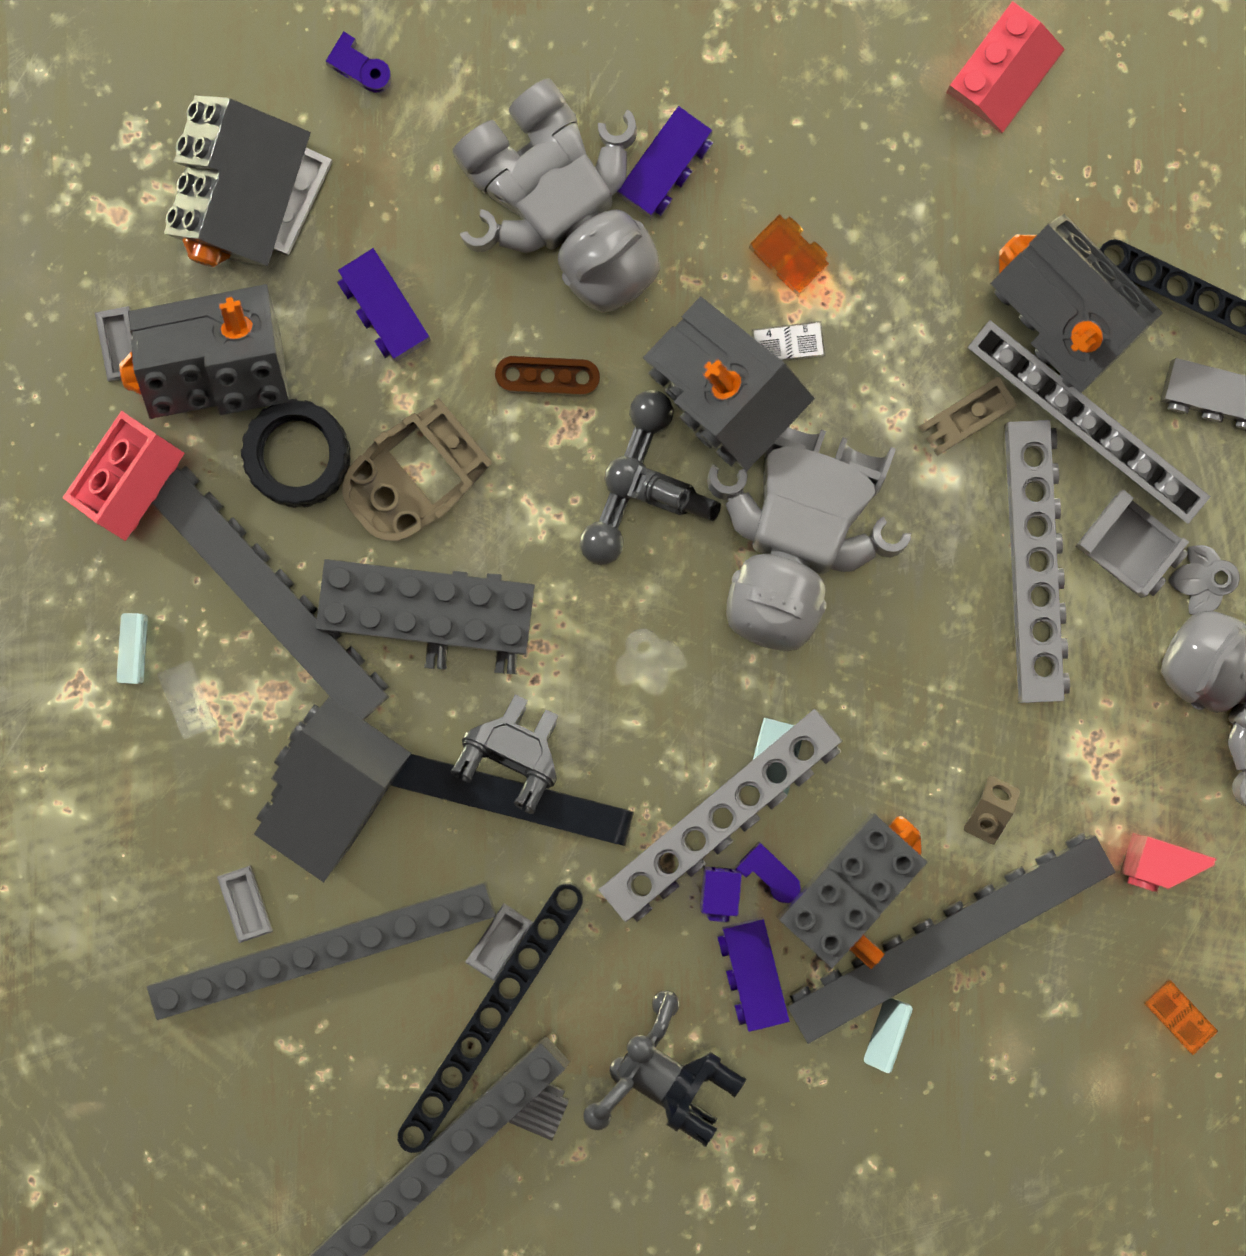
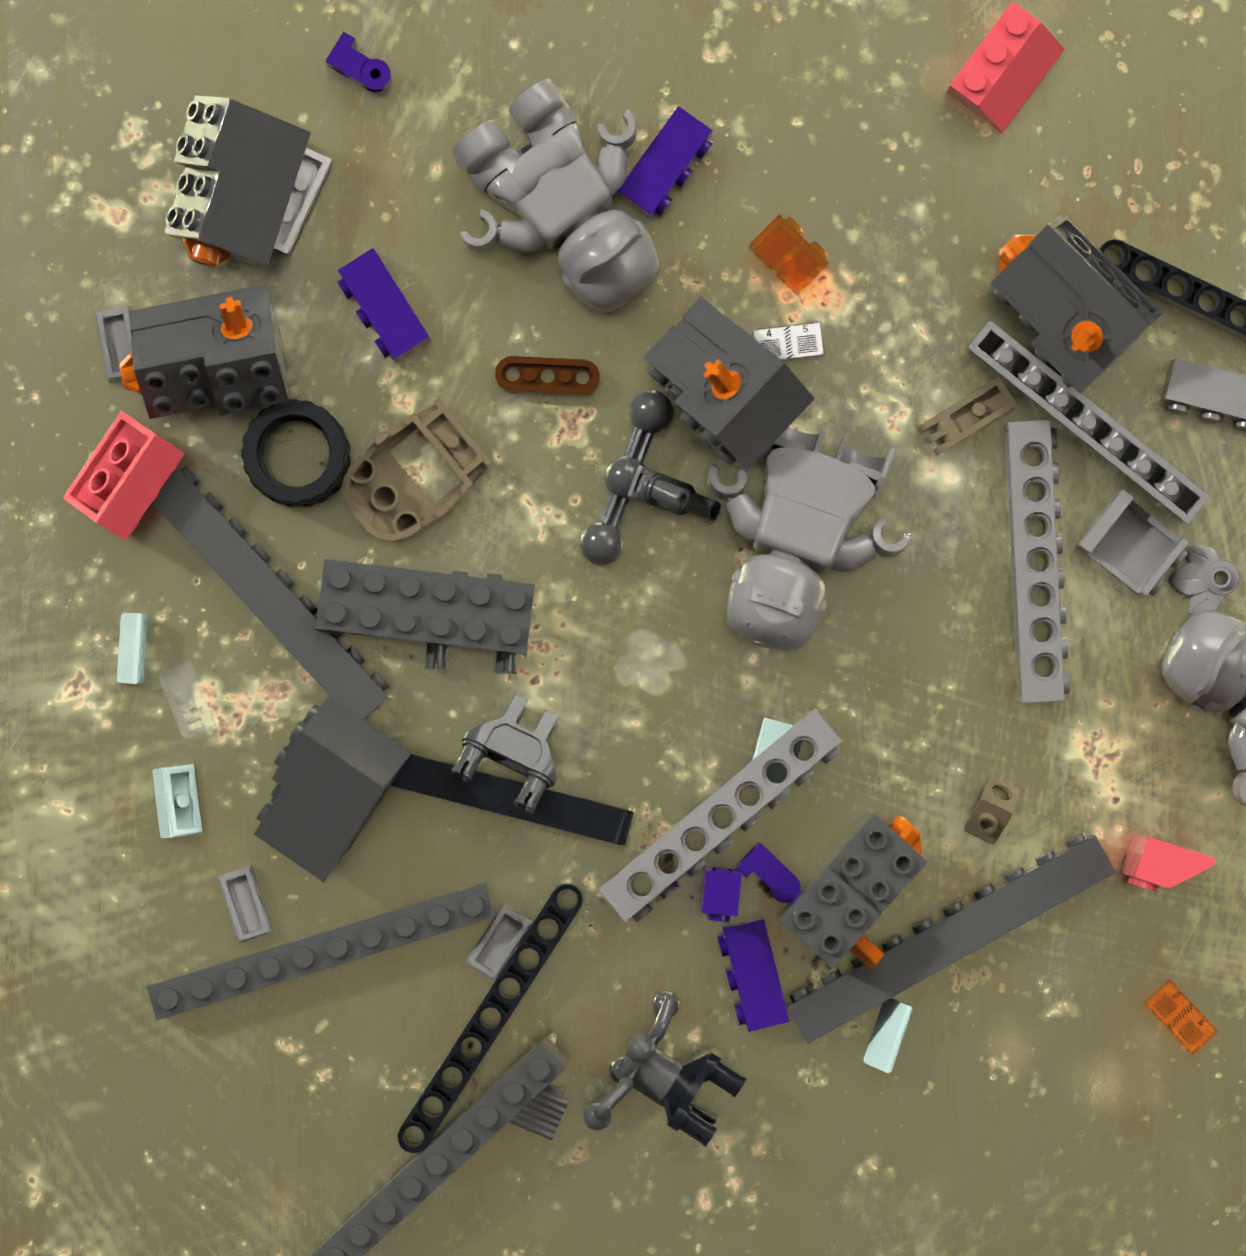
none -> light aqua slope [152,764,203,839]

